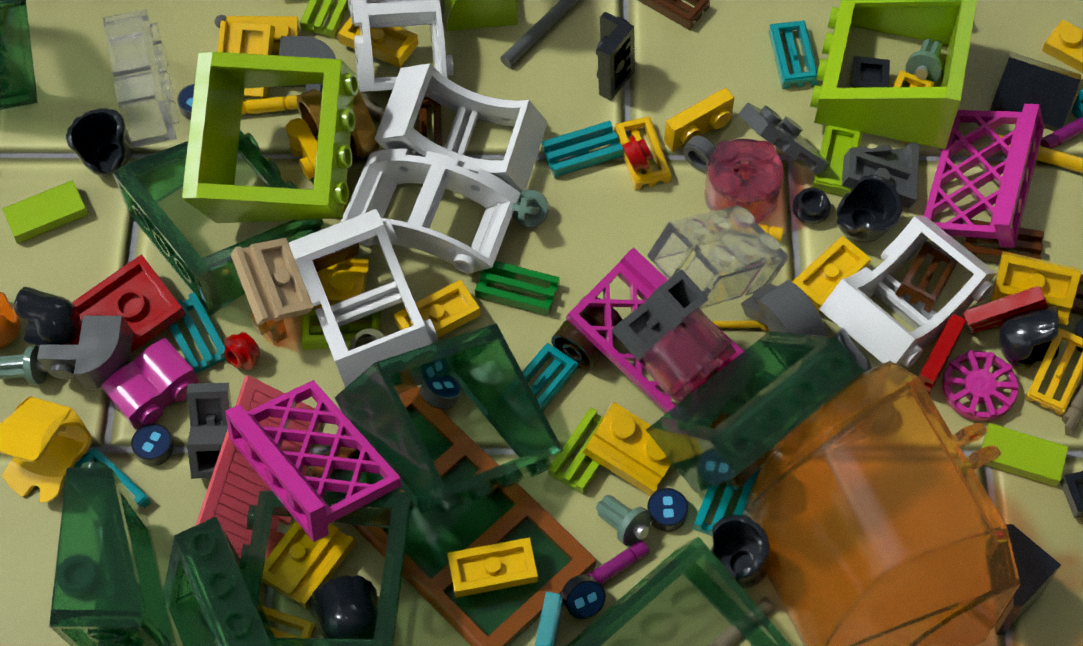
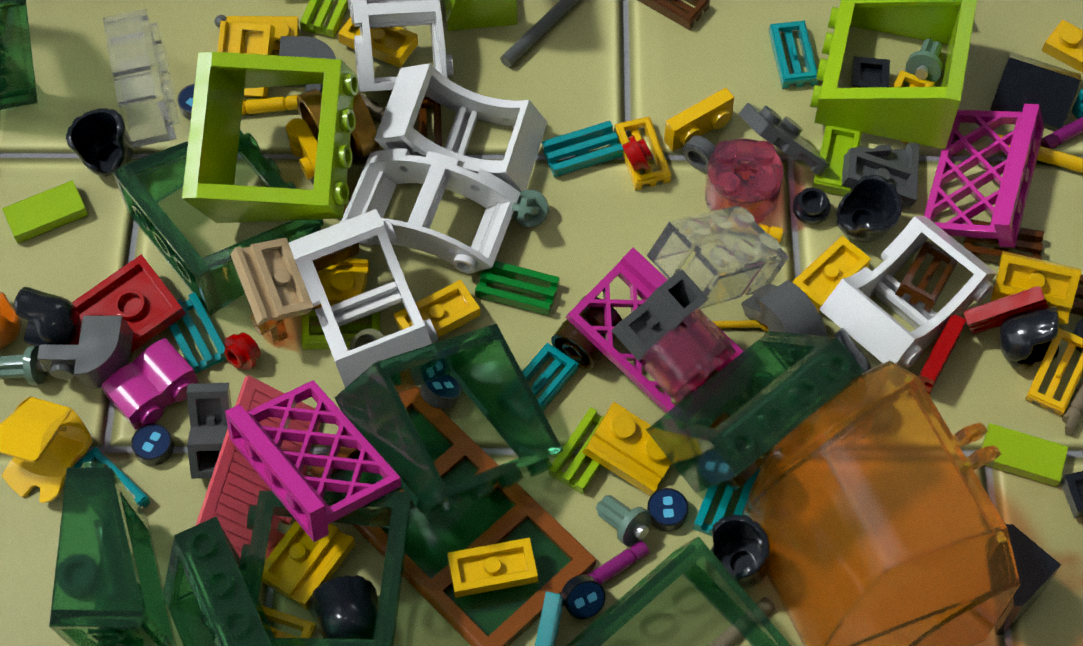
black bracket [596,12,635,101] -> none
dark pink wheel [942,350,1019,421] -> none

